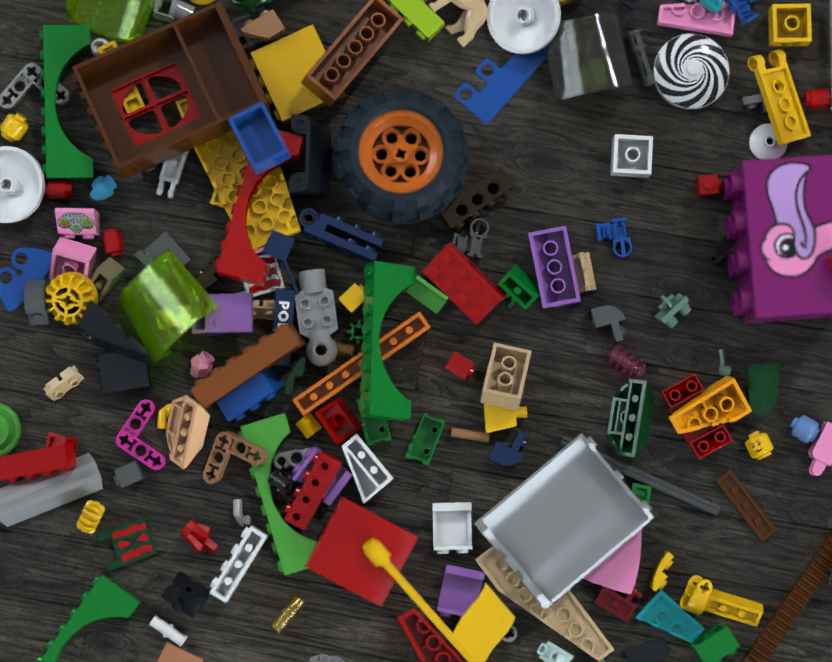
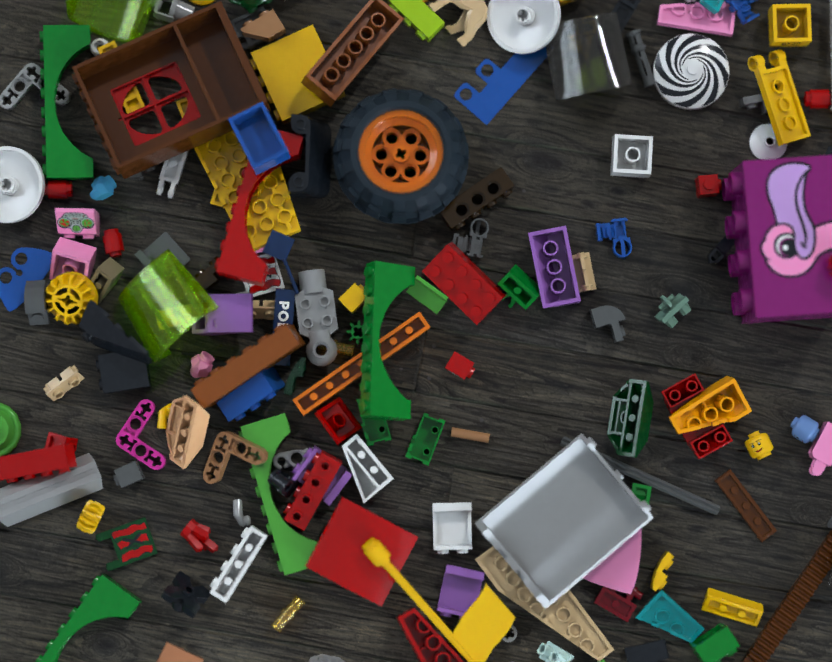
yellow head [0,113,29,142] -> none
white pin [149,615,188,647] -> none
yellow slope [296,412,322,439] -> none
dark blue hinge [299,208,384,262] -> none
tan brick [480,342,532,411] -> none
yellow torso [483,403,527,433] -> none
dark blue brick [488,431,527,466] -> none
clear pink piece [606,343,648,380] -> none
yellow piece [680,575,713,615] -> none
sand green hand [718,349,731,376] -> none
dark green panel [745,362,782,418] -> none

